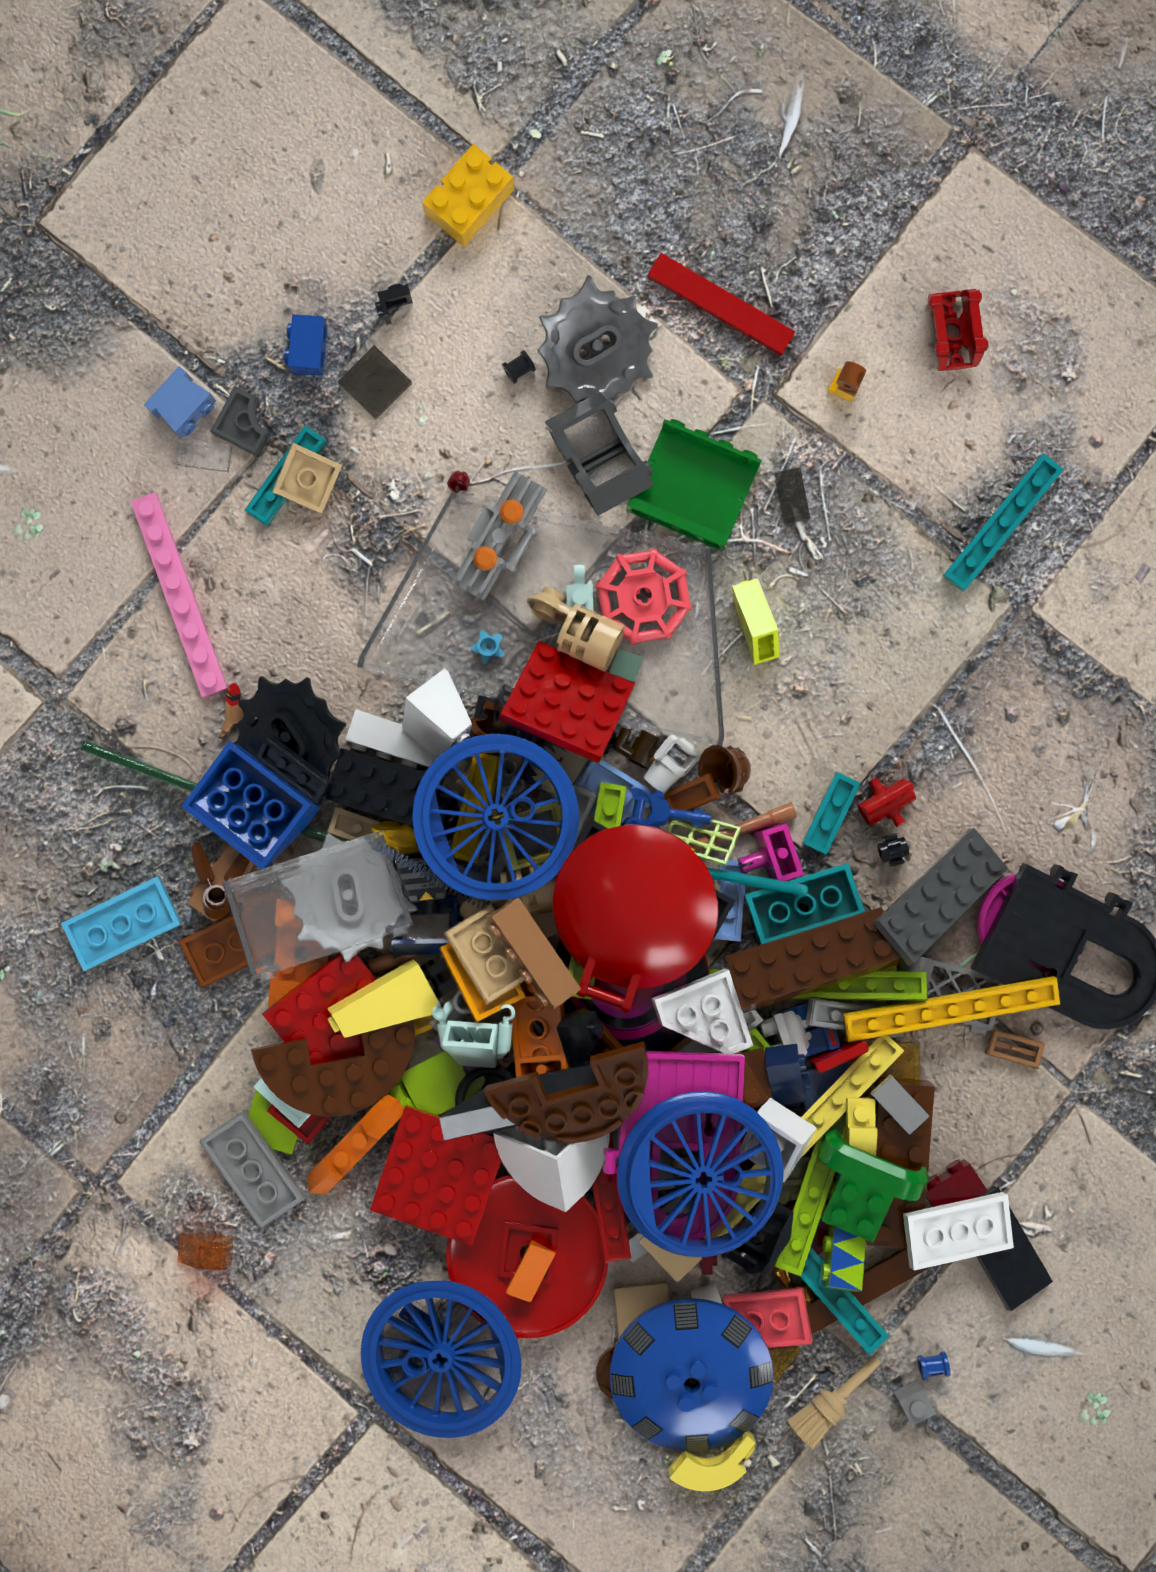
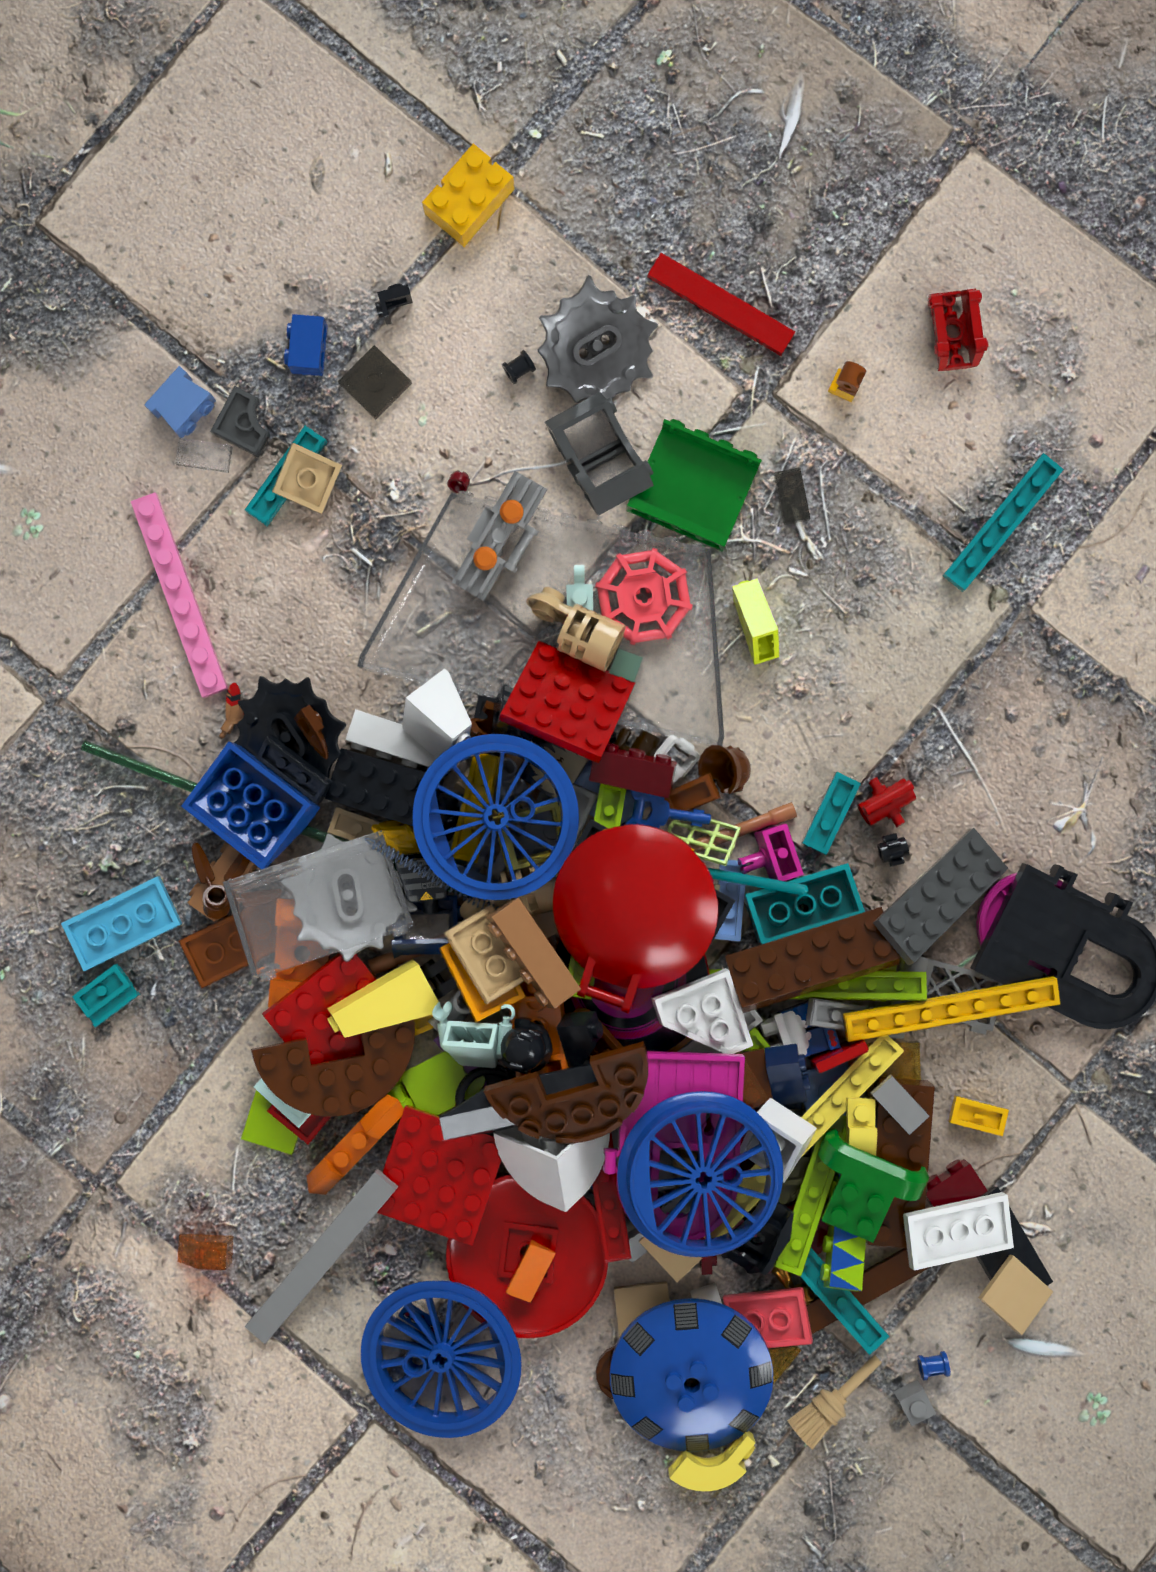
light grey tile [199,1109,306,1229] -> none
medium azure plate [470,630,504,664] -> none
medium nougat tile [985,1028,1045,1069] -> none
none -> teal plate [72,964,141,1027]
none -> light grey tile [245,1169,398,1344]
none -> reddish brown plate [294,705,329,759]
none -> black helmet [500,1017,553,1074]
none -> dark red brick [589,743,677,798]
none -> yellow plate [948,1095,1009,1136]
none -> tan tile [978,1255,1053,1335]

